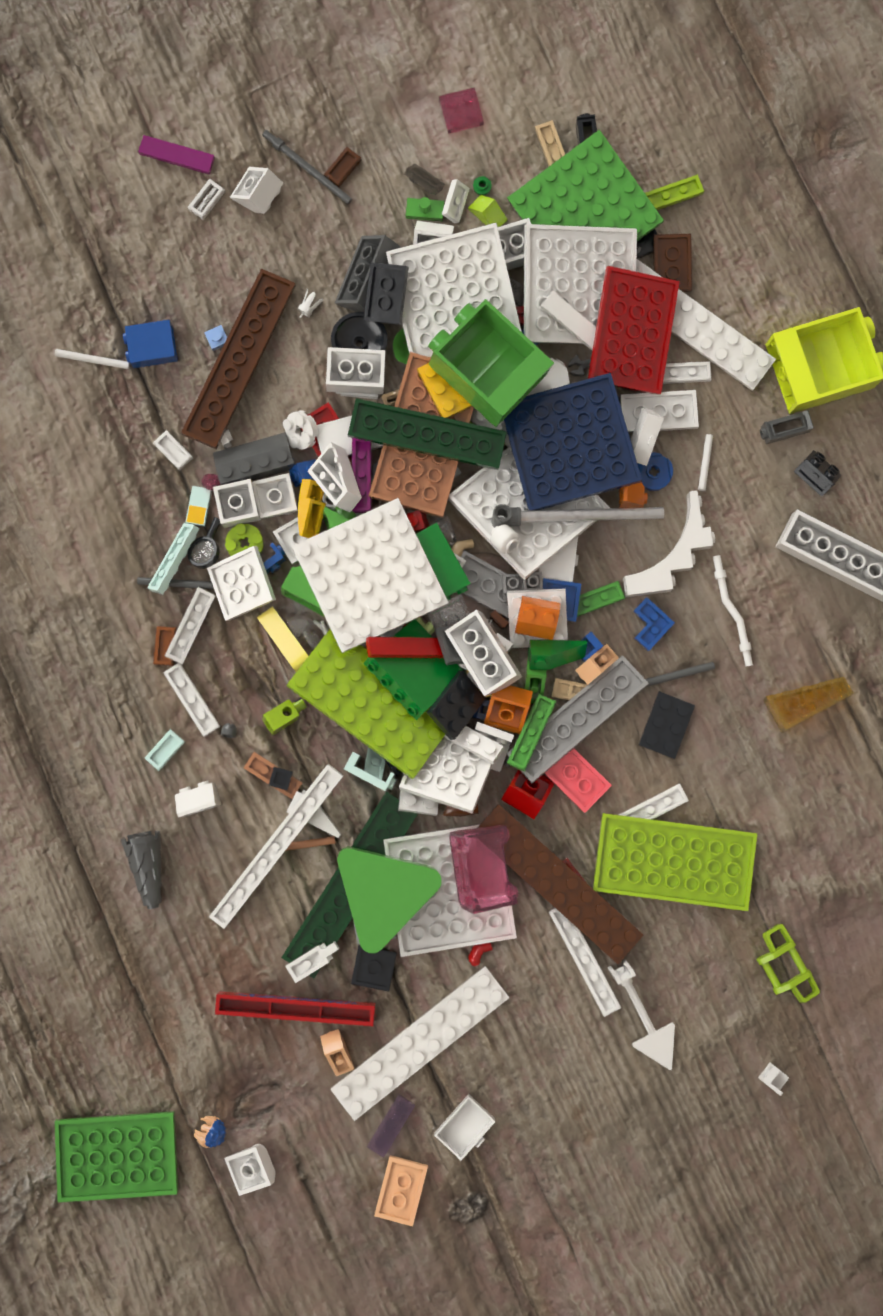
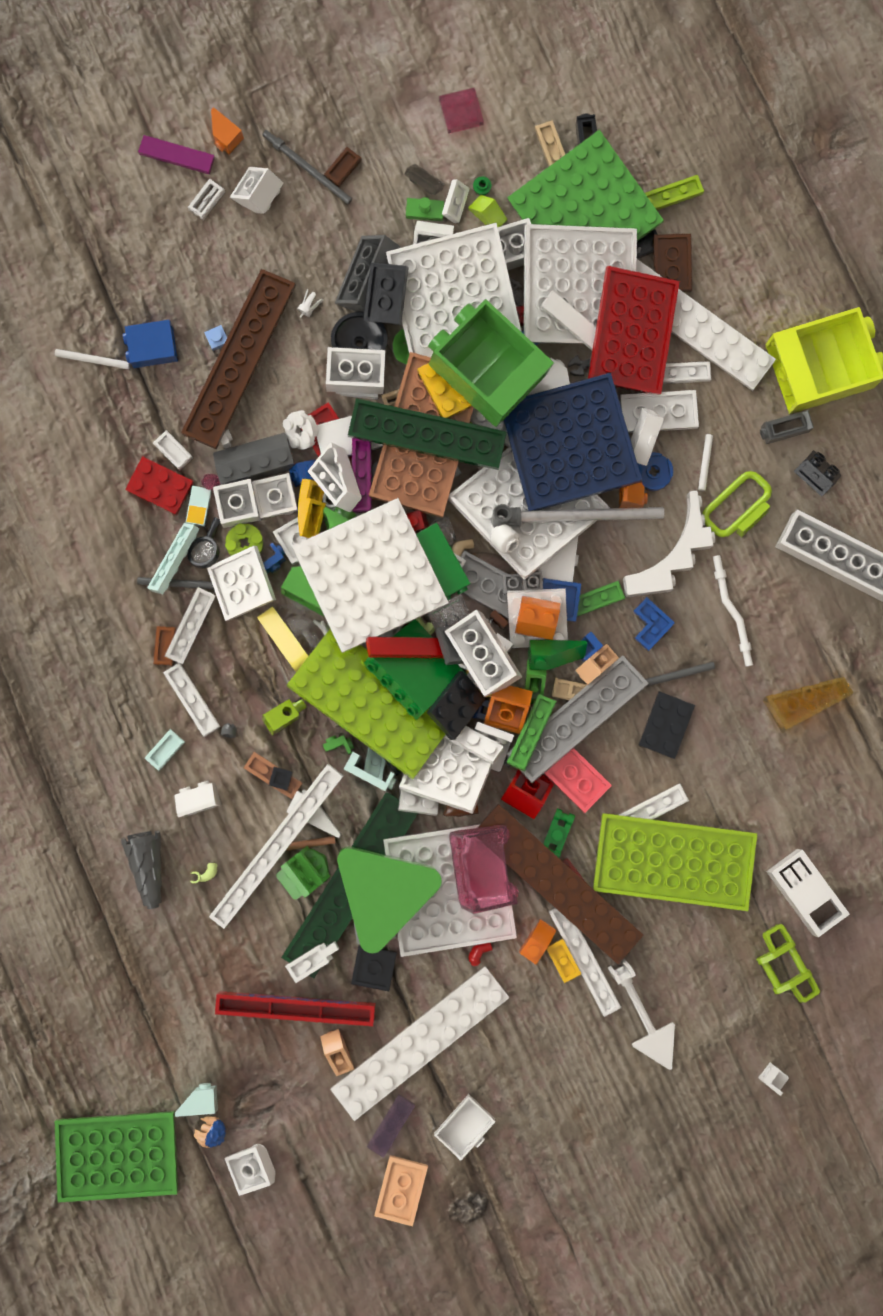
none -> red plate [125,456,194,515]
none -> light aqua slope [175,1083,218,1117]
none -> yellowish green arm [190,863,218,883]
none -> orange slope [211,107,244,154]
none -> bright green piece [276,846,331,900]
none -> bright green bracket [323,735,354,755]
none -> orange slope [519,919,557,964]
none -> green plate [543,808,575,858]
none -> yellow plate [546,938,581,983]
none -> lime bar [702,471,772,538]
none -> white piece [766,849,850,937]

